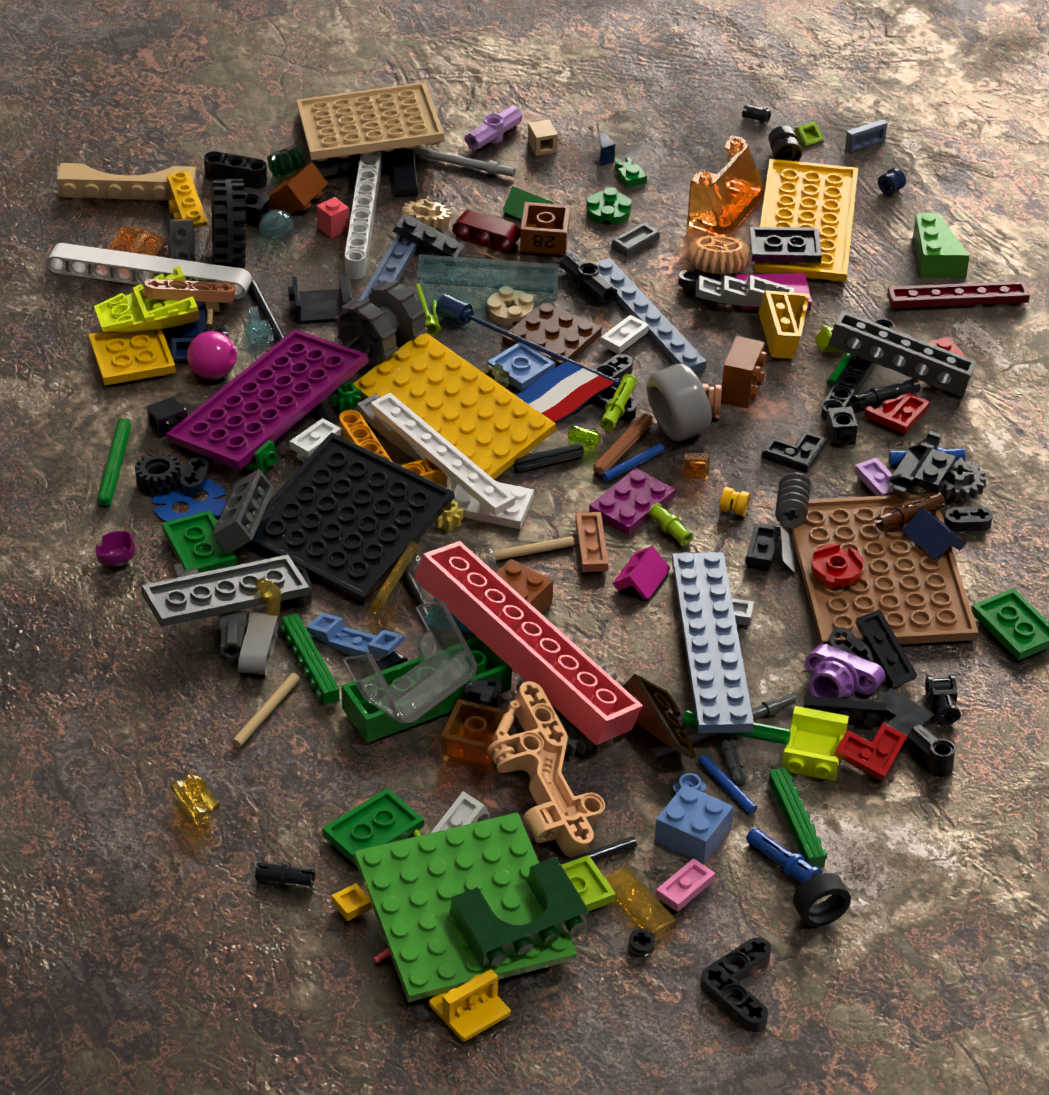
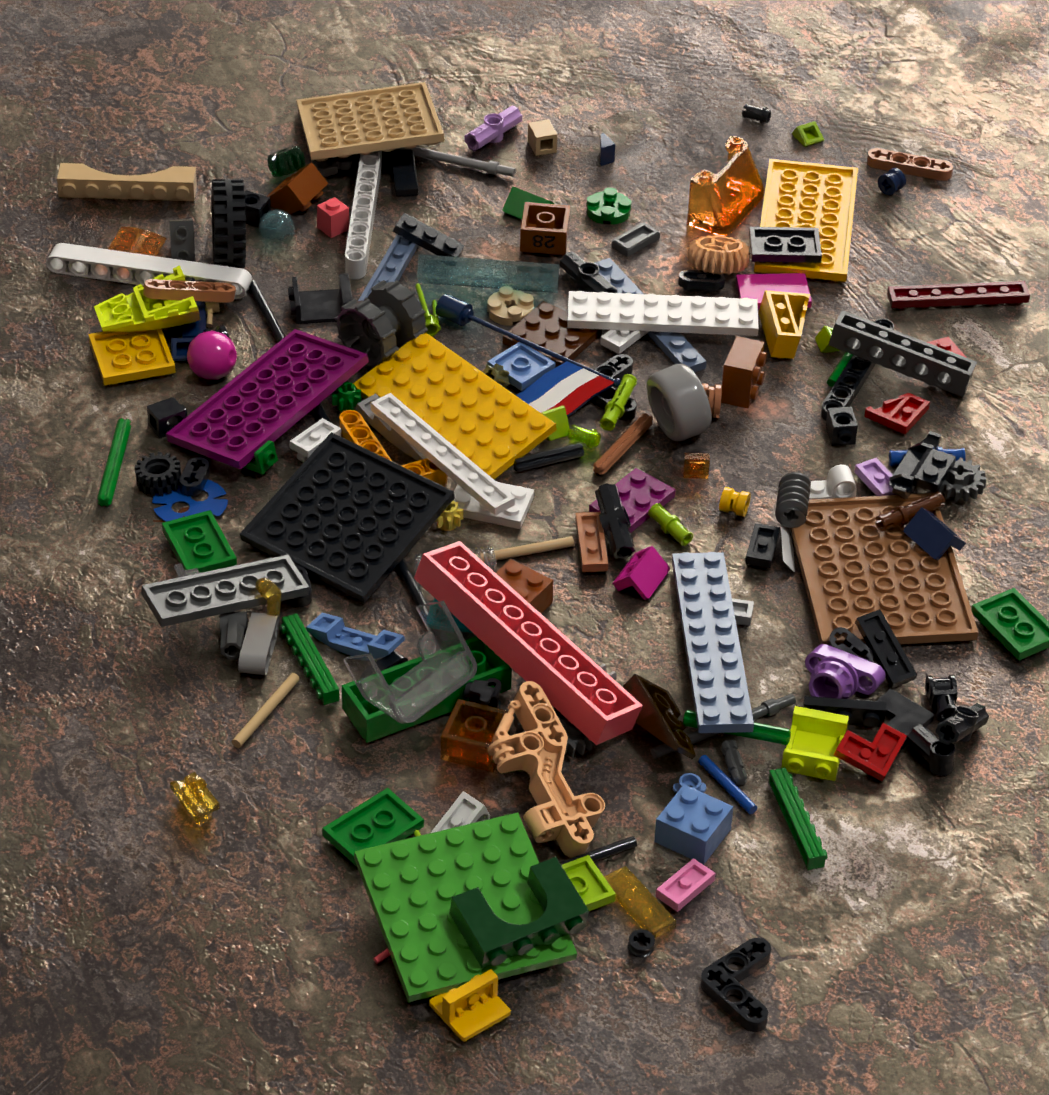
magenta hair [96,530,136,567] -> none
yellow bracket [167,171,207,228] -> none
black beam [204,151,268,189] -> none
dark grey brick [212,469,275,554] -> none
clear light blue plate [245,306,274,346] -> none
black pin [255,861,316,887] -> none
yellow plate [332,883,372,921] -> none
clear yellow tile [370,541,420,614] -> none
tan gear [401,199,451,229] -> none
dark red beam [452,210,521,252] -> none
blue bar [601,443,665,482] -> none
green plate [615,156,647,188] -> none
light grey slope [696,275,794,307] -> none
blue pin [746,827,823,884] -> none
black tile [761,431,827,473] -> none
black wheel [768,125,802,162] -> none
black tyre [792,873,851,927] -> none
red plate [811,544,863,590] -> none
sand blue plate [845,119,887,153] -> none
black pin [851,378,921,410] -> none
bright green wedge [913,213,970,278] -> none
black beam [944,506,993,532] -> none
none -> lime slope [542,405,570,441]
none -> white plate [567,291,758,336]
none -> black piece [595,483,635,559]
none -> white plate [809,464,856,500]
none -> nougat beam [867,148,953,181]
none -> black piece [935,703,989,745]

